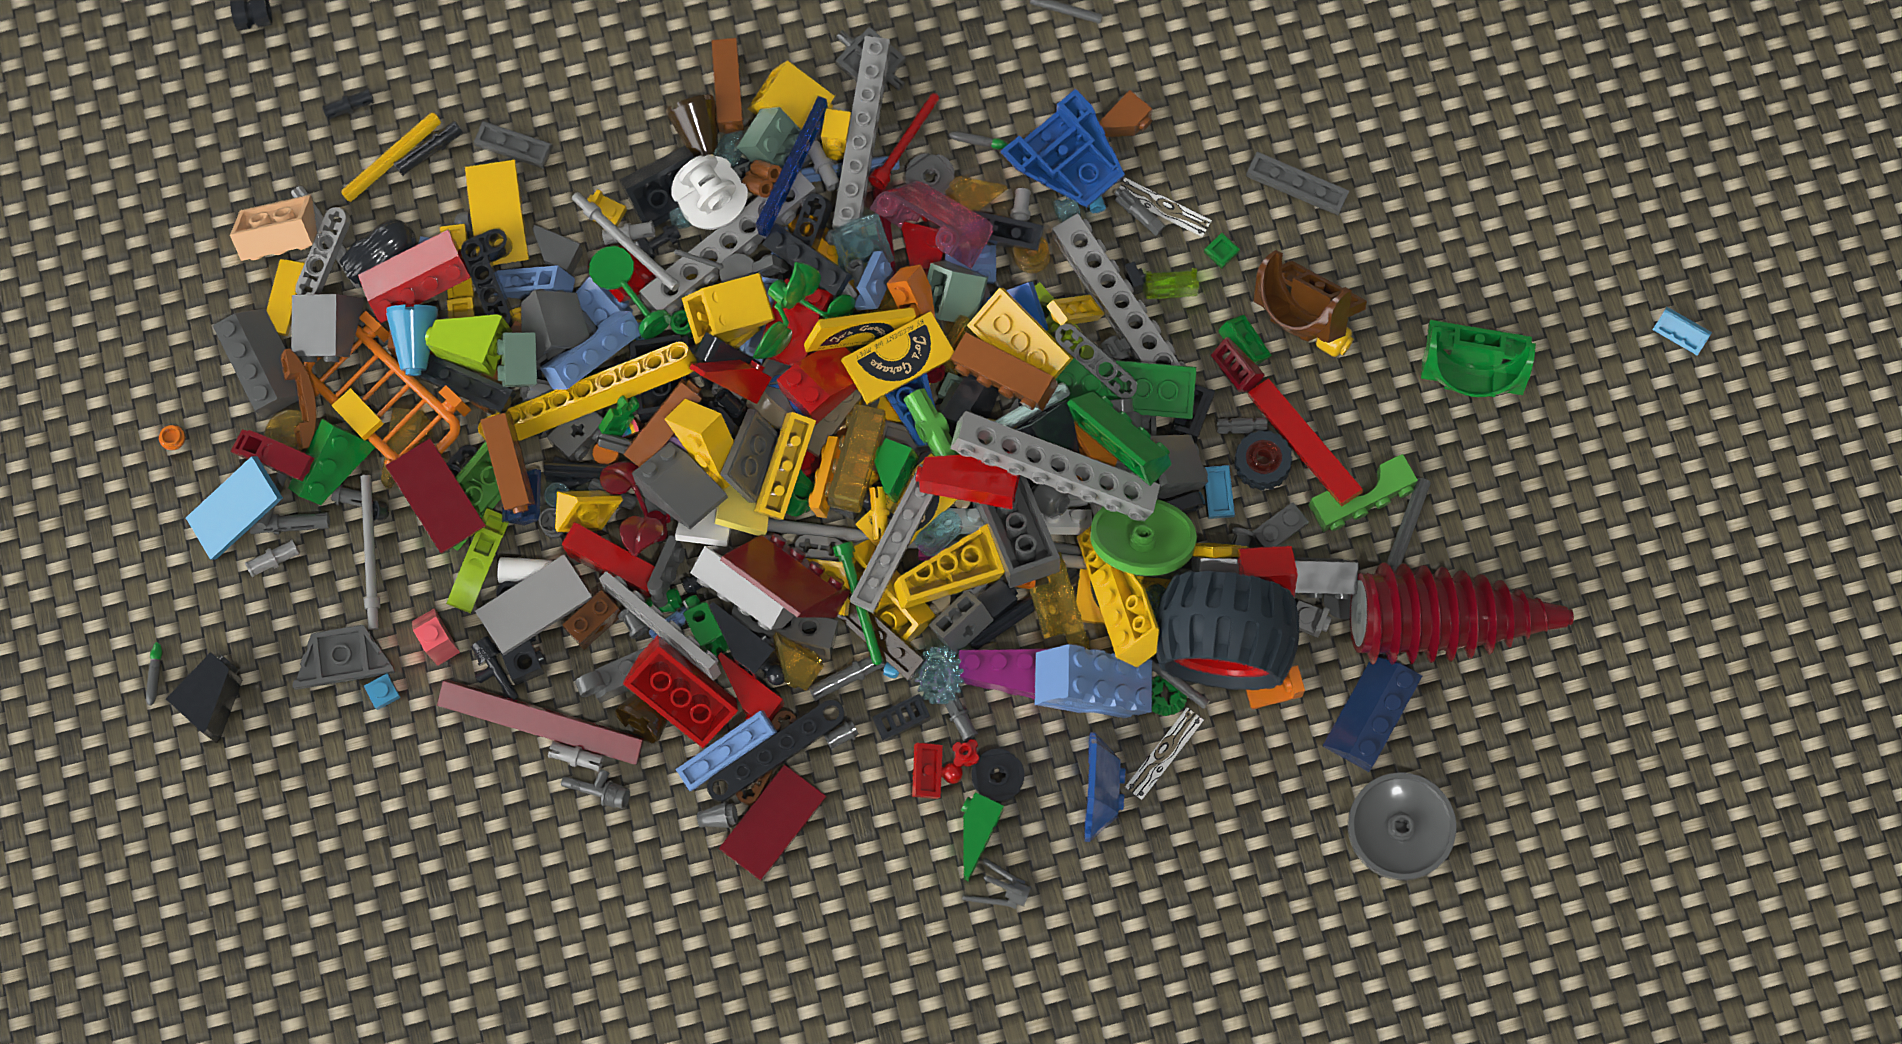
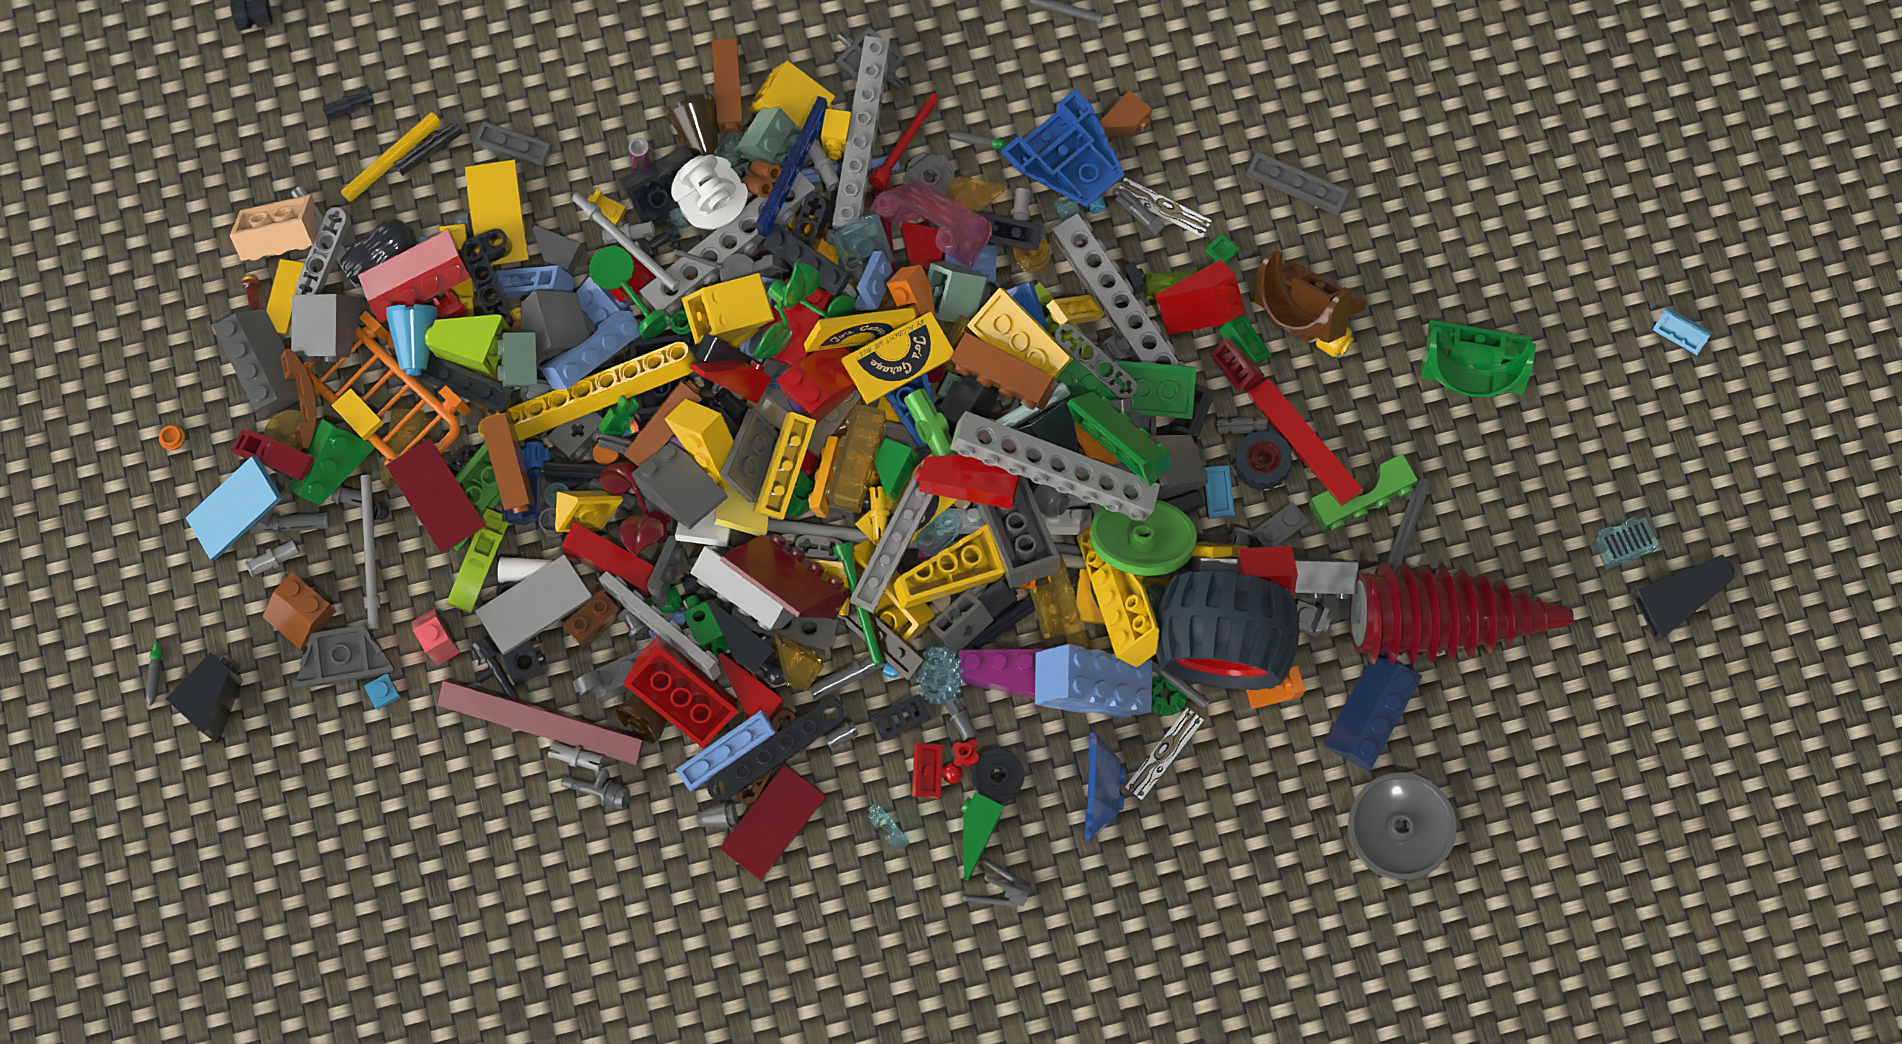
none -> clear red piece [241,274,259,311]
none -> dark orange slope [263,572,337,650]
none -> red tile [432,290,467,319]
none -> blue gear [521,442,551,471]
none -> piece [629,138,655,169]
none -> clear light blue plate [867,802,910,850]
none -> red slope [1154,260,1246,335]
none -> clear light blue brick [1593,517,1659,570]
none -> black slope [1633,554,1735,643]

